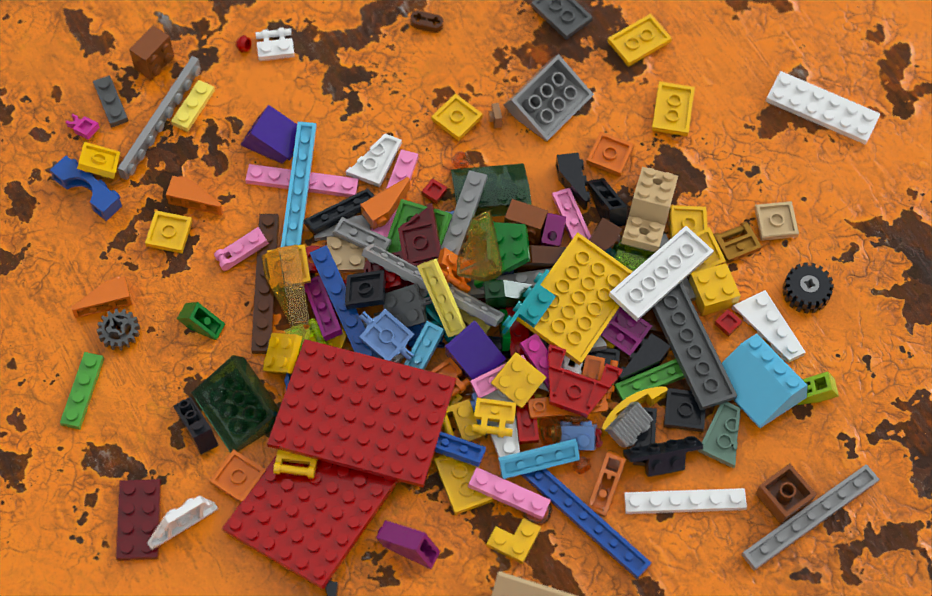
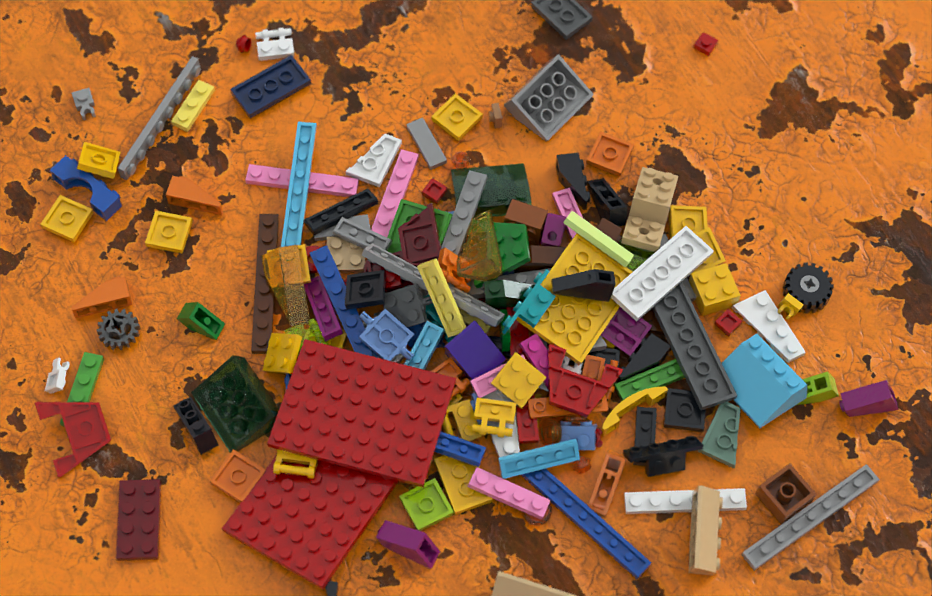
dark pink plate [65,114,100,140] -> none
dark grey plate [93,75,129,128] -> none
dark orange brick [129,25,174,80] -> none
white wing [147,496,219,550] -> none
bright pink plate [214,227,269,271] -> none
dark purple slope [240,105,297,164] -> none
orange slope [360,177,410,230] -> none
reddish brown beam [410,11,443,33] -> none
yellow plate [486,518,541,564] -> none
light grey brick [605,402,653,447] -> none
yellow plate [607,14,672,67] -> none
yellow plate [652,82,695,136] -> none
pearl gold plate [713,221,762,263] -> none
tan plate [754,201,799,241] -> none
white plate [765,71,880,145] -> none
none -> red wing [35,402,111,478]
none -> yellow plate [40,195,94,242]
none -> white plate [45,358,70,394]
none -> light grey plate [72,88,95,120]
none -> dark blue plate [230,55,311,118]
none -> lime plate [399,478,454,531]
none -> light grey tile [406,118,447,170]
none -> black slope [551,269,616,302]
none -> yellowish green tile [563,211,634,267]
none -> tan slope [688,485,723,575]
none -> red plate [693,32,718,56]
none -> yellow tile [778,293,804,320]
none -> magenta slope [839,380,899,417]

